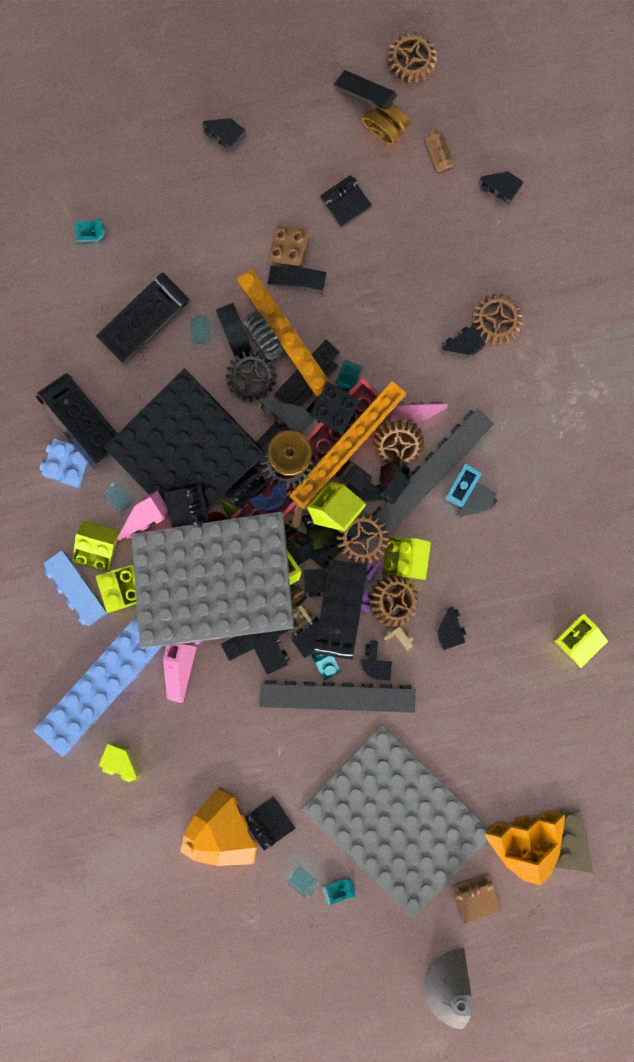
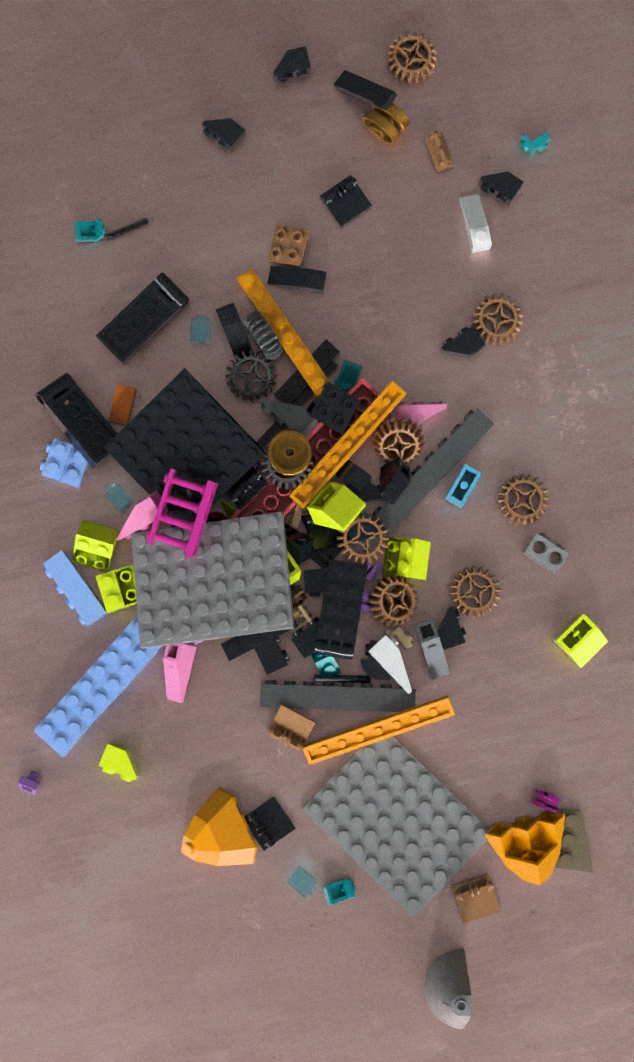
dark blue cylinder [250,482,287,512] -> none
dark grey slope [456,482,497,518] -> none
none -> medium lavender tile [18,771,39,795]
none -> black piece [101,218,153,241]
none -> orange tile [108,384,136,426]
none -> dark pink fence [146,469,218,558]
none -> medium nougat hinge [267,704,316,751]
none -> black slope [273,46,311,83]
none -> light orange plate [302,695,455,765]
none -> black bar [313,674,371,683]
none -> white slope [368,635,412,694]
none -> slope [414,619,450,680]
none -> medium nougat gear [449,566,501,618]
none -> white slope [460,194,492,253]
none -> medium nougat gear [497,474,549,526]
none -> teal bracket [519,132,551,155]
none -> light grey brick [523,533,569,574]
none -> magenta wheel [531,789,562,813]

